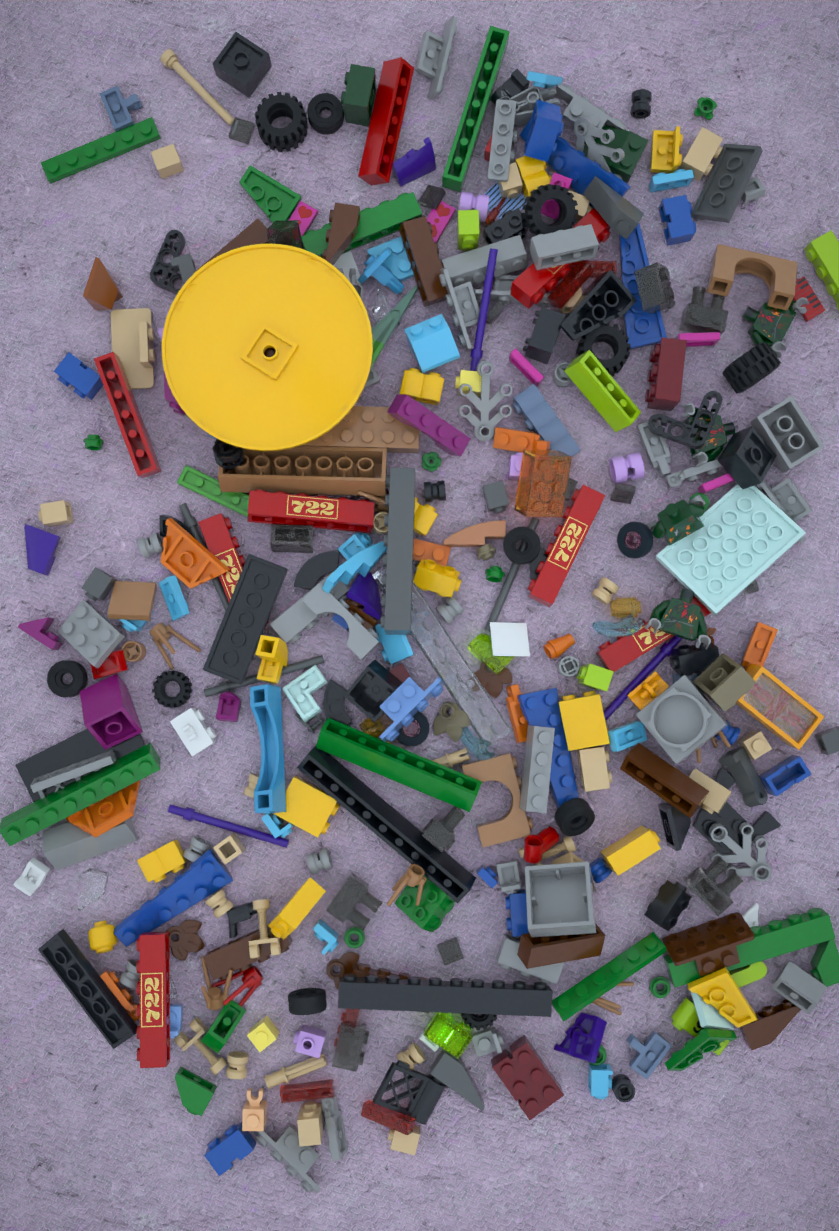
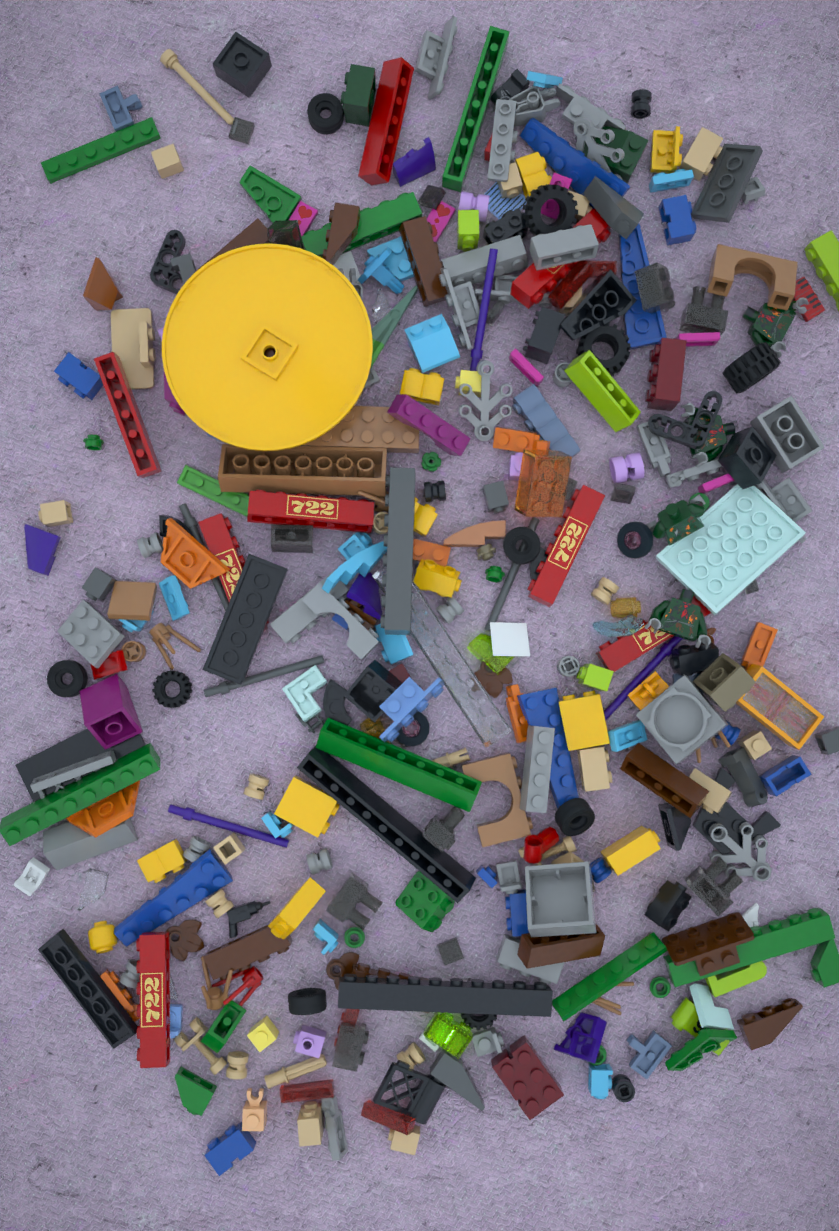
magenta slope [18,617,63,650] -> none
white brick [170,707,217,756] -> none
black wheel [213,439,244,469] -> none
magenta plate [216,691,241,722] -> none
tan bar [249,899,281,958] -> none
dark azure arch [250,684,286,814] -> none
light grey bracket [253,1126,320,1193] -> none
black tyre [255,92,308,152] -> none
yellow brick [255,635,288,684] -> none
black tile [294,551,340,589] -> none
medium nougat plant [387,864,427,906] -> none
dark tan plate [433,701,470,742] -> none
clear light blue piece [461,727,495,760] -> none
clear red piece [485,198,505,226] -> none
blue brick [524,100,564,162] -> none
orange cone [543,633,575,660] -> none
yellow wing [688,967,757,1028] -> none
green plate [694,97,717,120] -> none
light grey brick [771,960,826,1014] -> none

